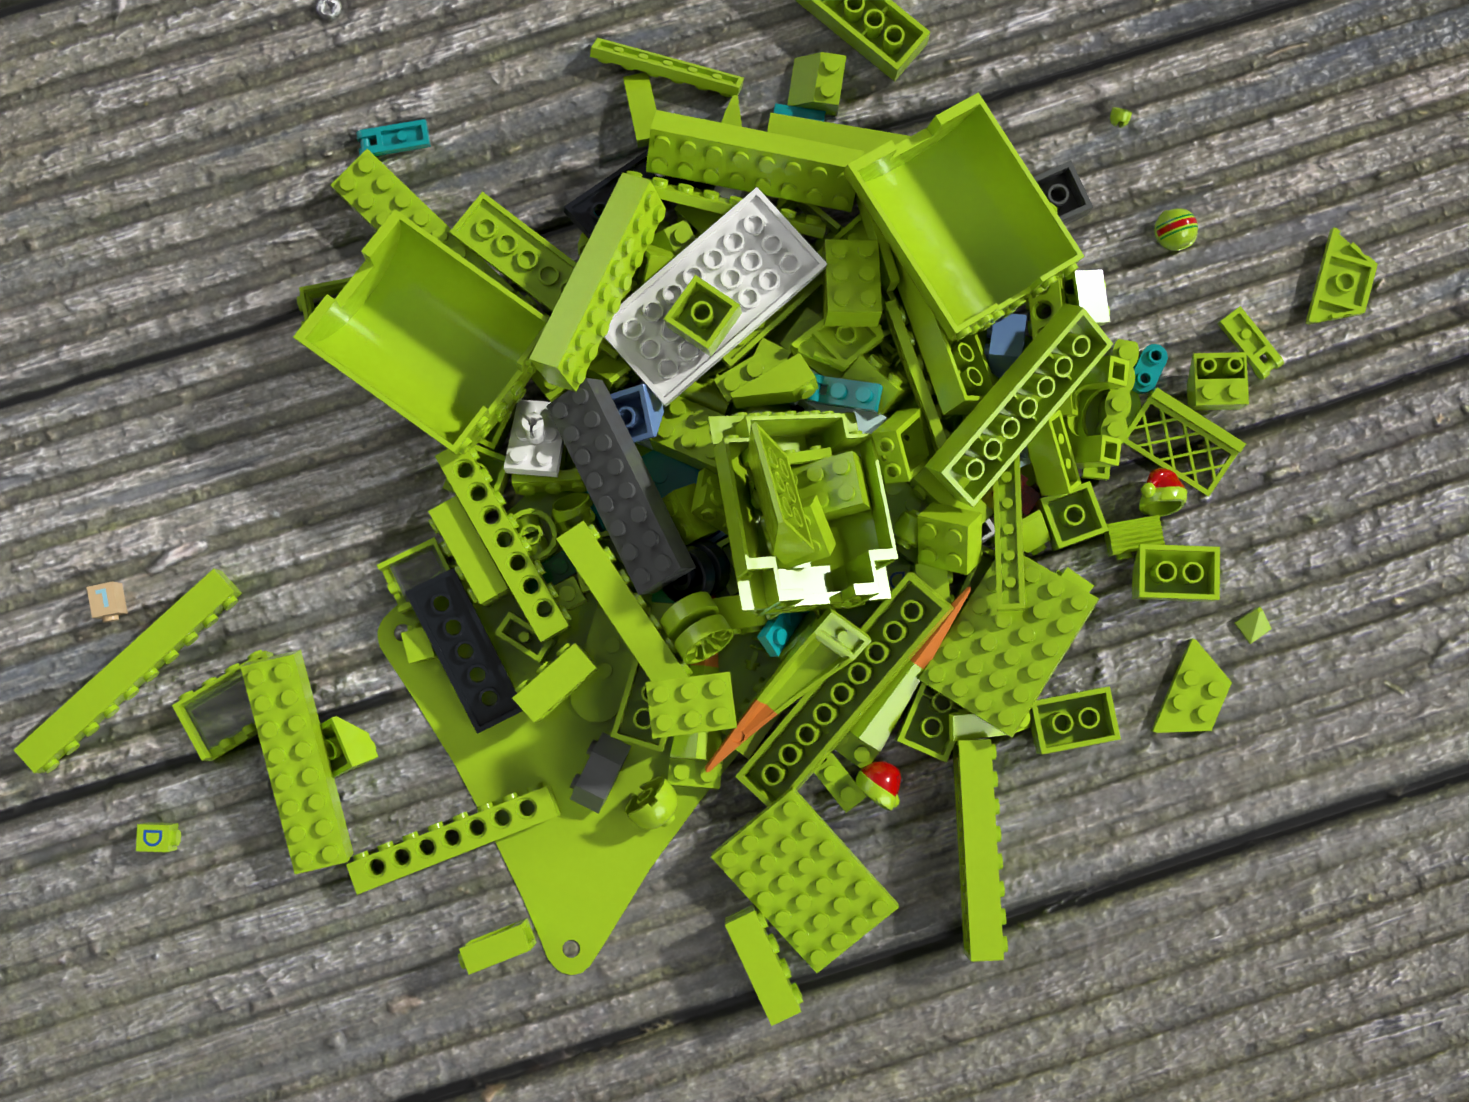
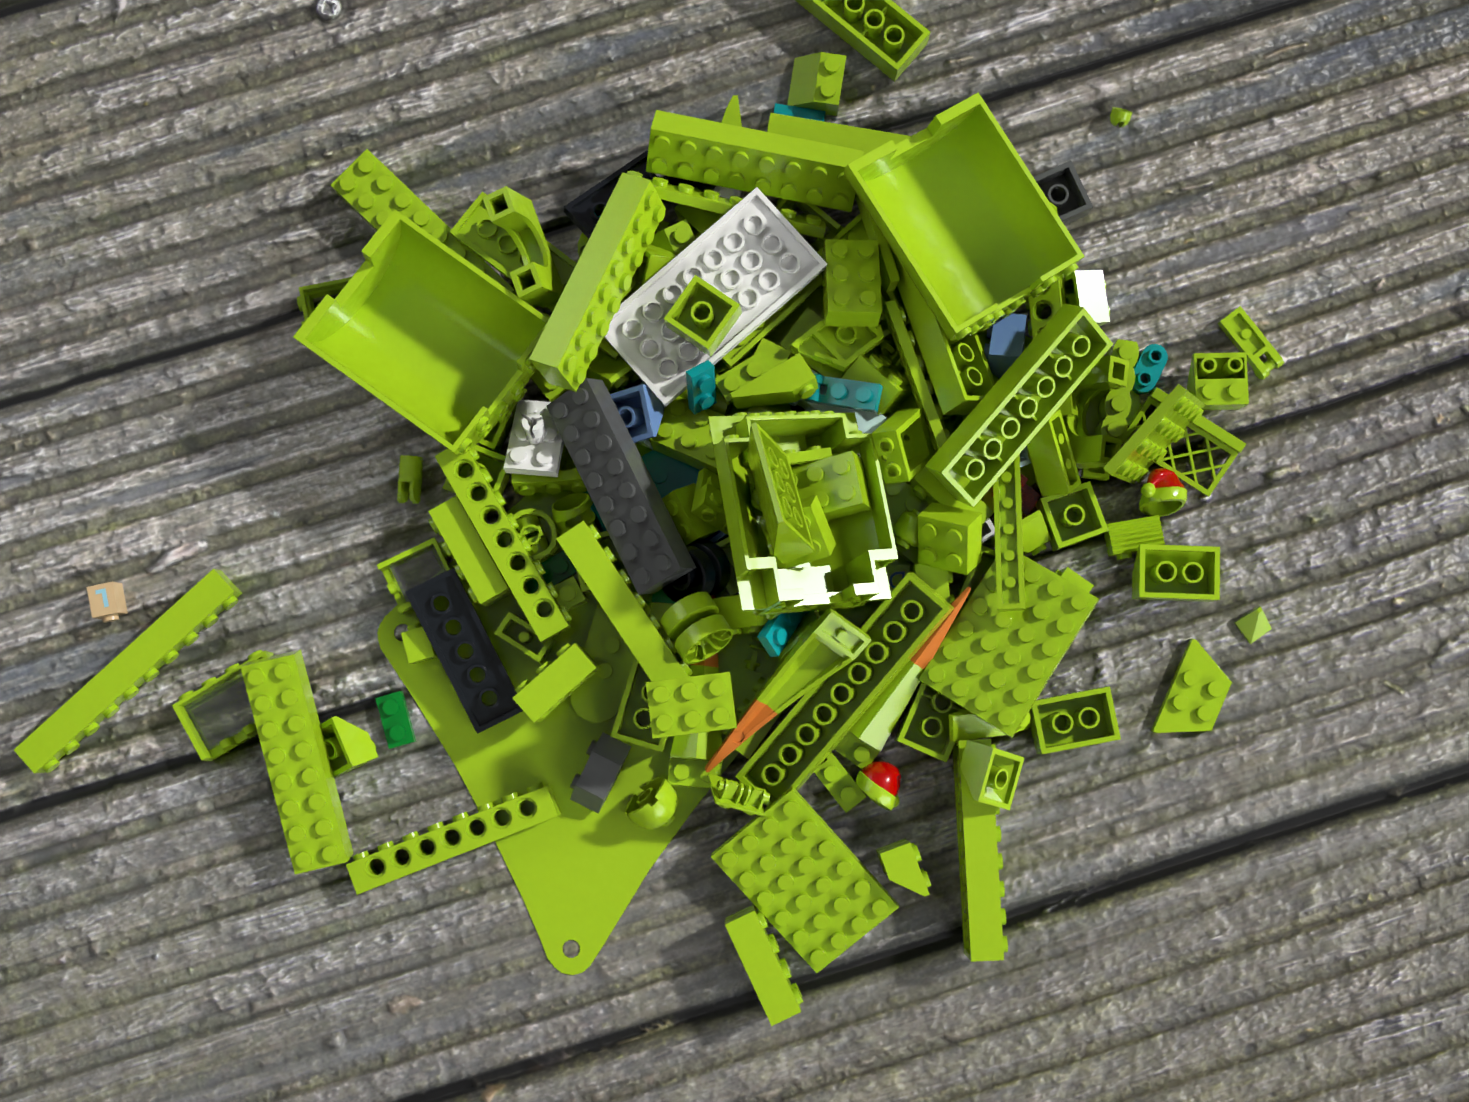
lime brick [136,822,181,852] -> none
teal plate [356,119,431,156] -> none
lime window [458,918,537,975] -> none
lime plate [590,38,744,97] -> none
lime slope [623,72,656,148] -> none
lime helmet [1154,208,1198,251] -> none
lime wing [1305,227,1378,325] -> none
none -> green plate [375,691,417,749]
none -> lime hinge [397,455,423,504]
none -> lime arch [482,186,564,308]
none -> teal plate [686,360,717,414]
none -> lime hinge [707,773,770,817]
none -> lime slope [876,838,931,897]
none -> lime slope [960,740,1024,810]
none -> lime plate [1103,384,1205,484]

